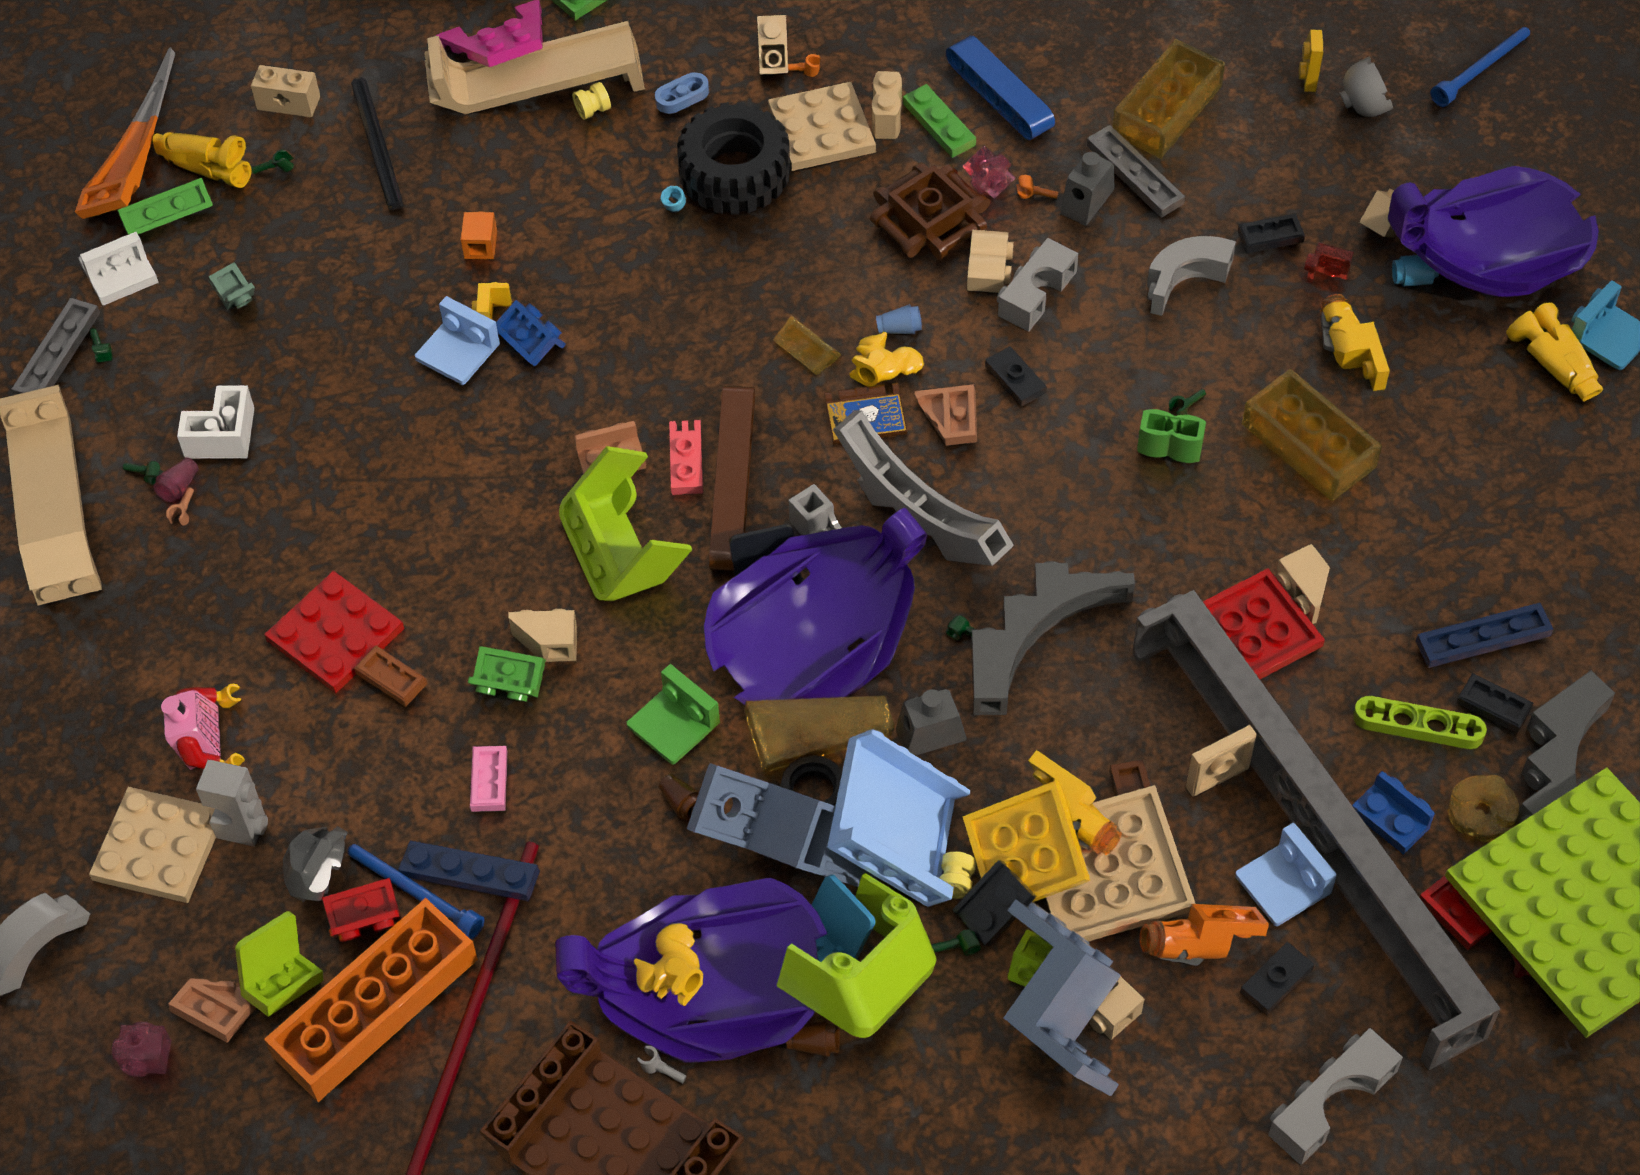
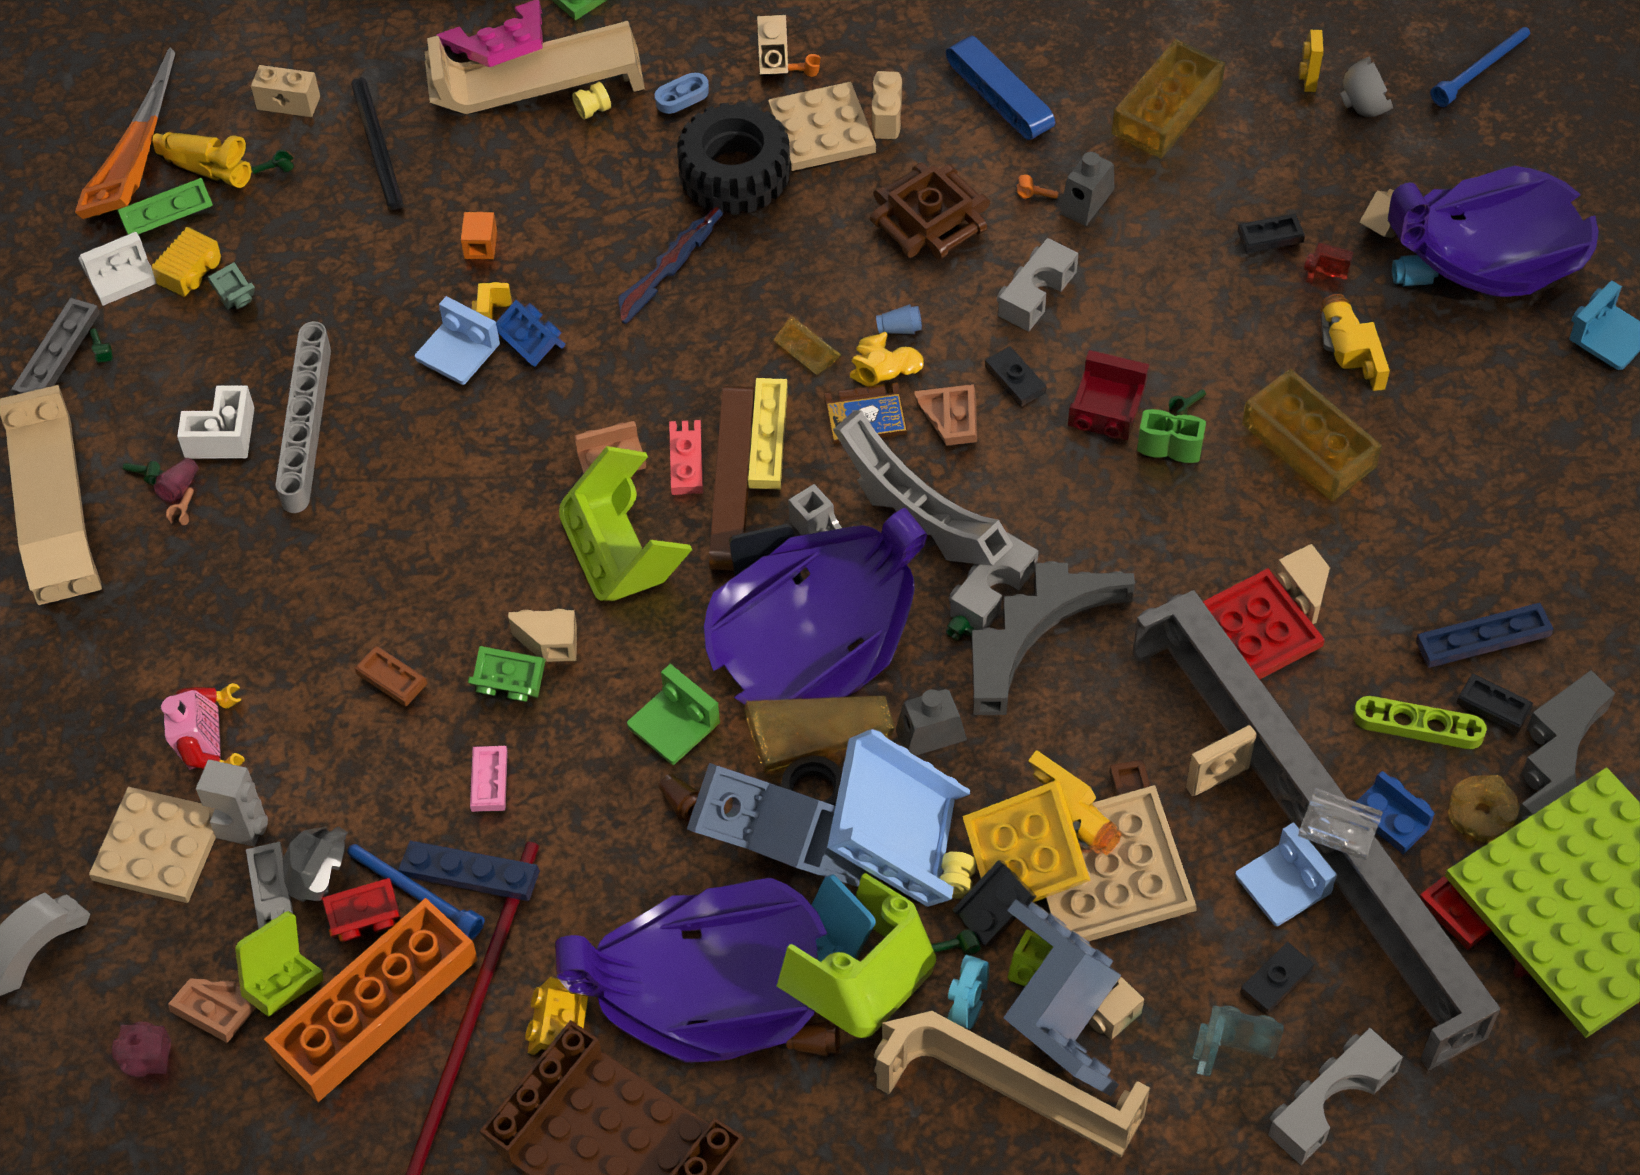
red plate [264,570,405,694] -> none
yellow animal [634,923,703,1006] -> none
light grey hand [637,1045,687,1084] -> none
medium azure hinge [661,186,686,212] -> none
bright green plate [903,84,976,158] -> none
clear pink brick [963,146,1016,199] -> none
tan brick [967,230,1014,293] -> none
flat silver plate [1086,125,1185,218] -> none
orange plate [1140,904,1269,966] -> none
light grey arch [1147,236,1236,316] -> none
yellow piece [1506,303,1603,402] -> none
none -> yellow brick [151,227,221,297]
none -> light grey hinge [246,842,293,928]
none -> light grey beam [276,321,331,513]
none -> yellow bracket [525,977,588,1055]
none -> dark blue sword [618,207,723,324]
none -> light yellow gear [748,378,788,490]
none -> tan panel [874,1011,1150,1158]
none -> medium azure plate [948,955,990,1029]
none -> light grey arch [949,532,1038,630]
none -> dark red panel [1068,350,1149,440]
none -> clear light blue bracket [1192,1005,1284,1077]
none -> clear plate [1298,788,1383,860]

